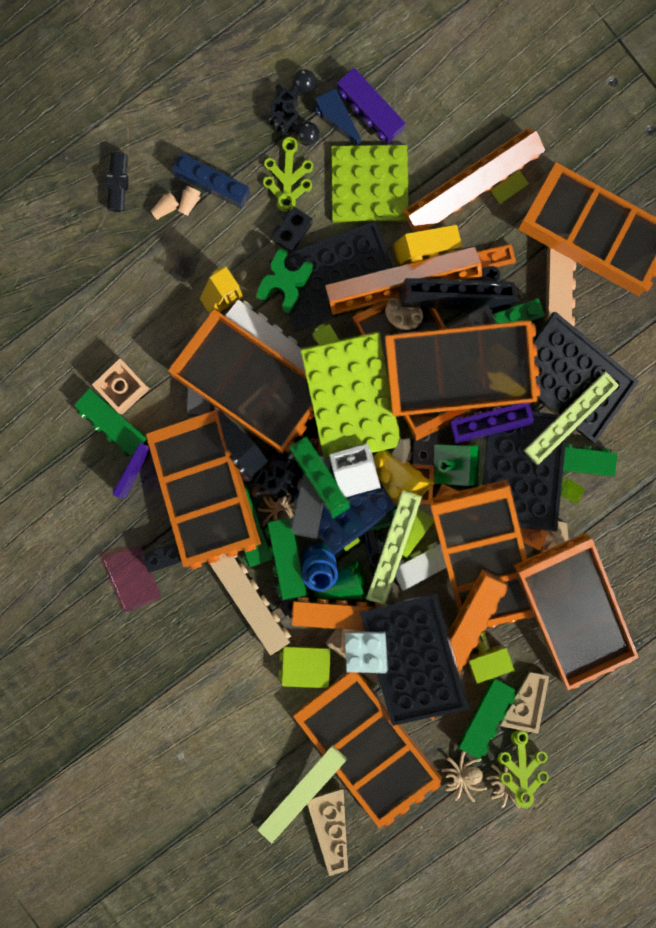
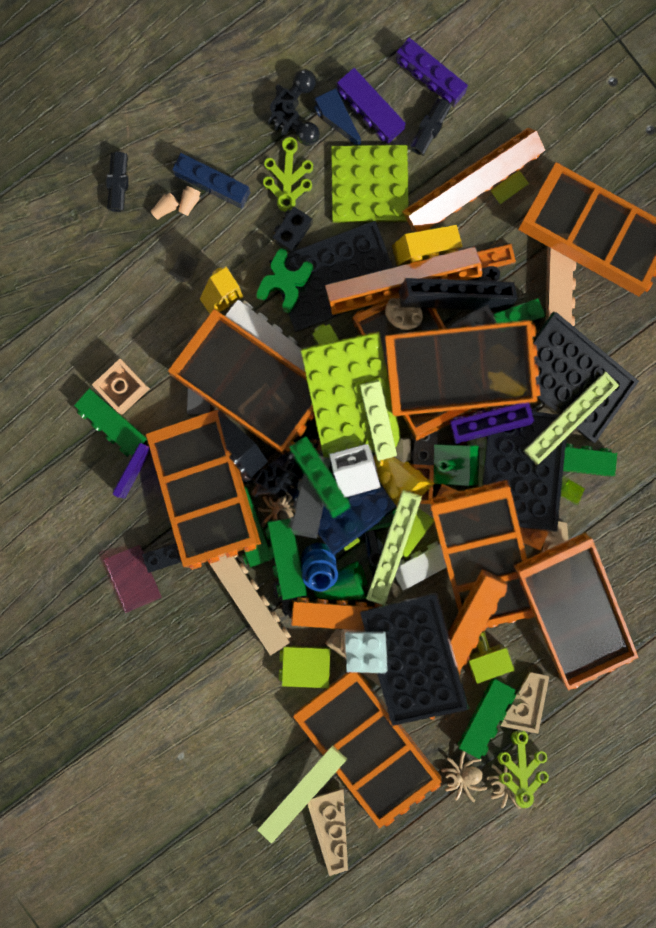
none -> yellowish green plate [360,380,397,461]
none -> dark purple brick [396,38,468,107]
none -> black piece [409,98,452,156]

